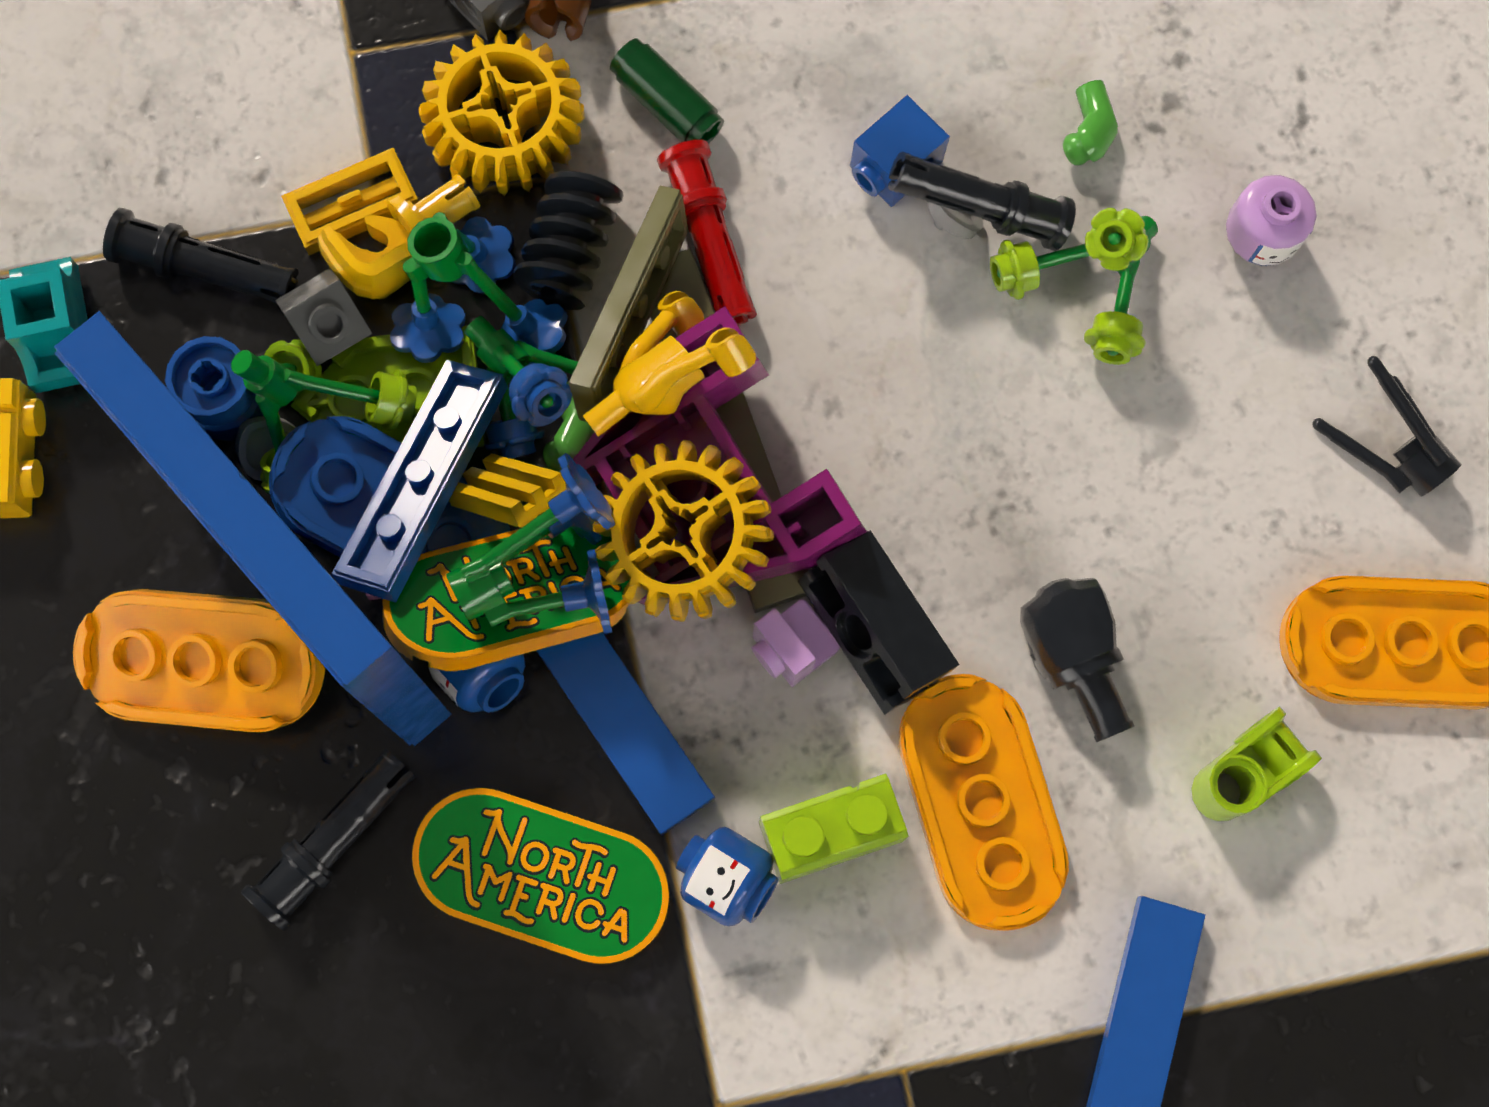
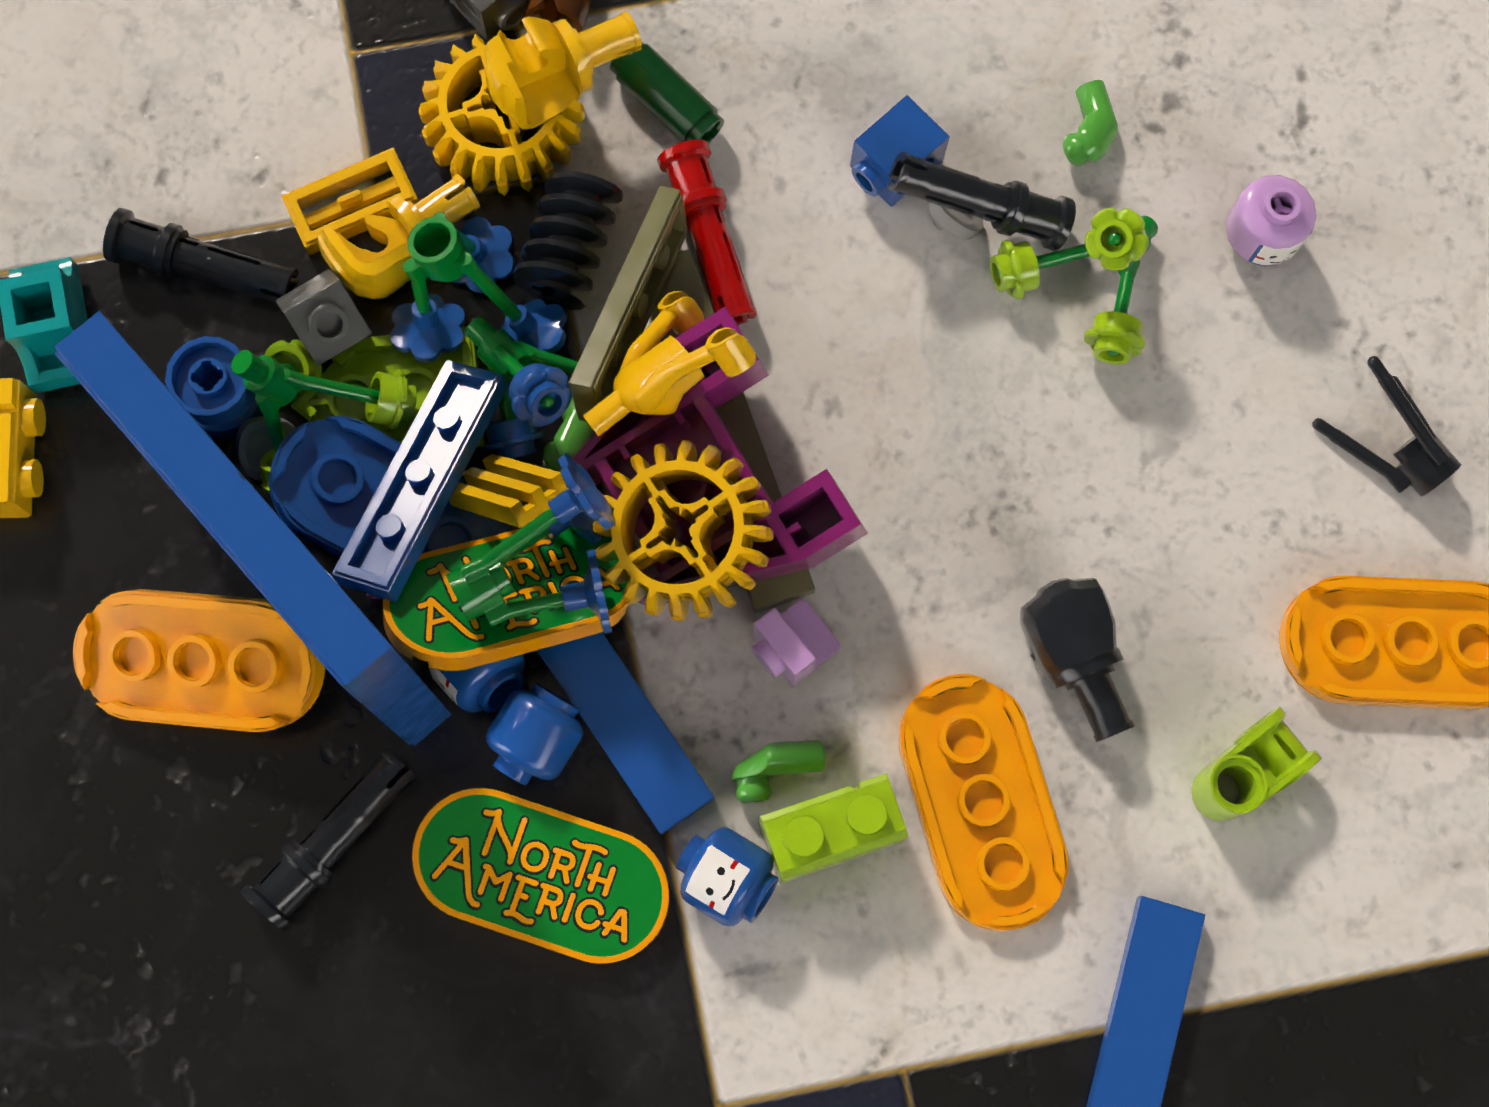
black piece [798,530,960,715] -> none
none -> yellow piece [484,11,642,129]
none -> blue head [486,683,583,785]
none -> bright green arm [731,740,825,803]

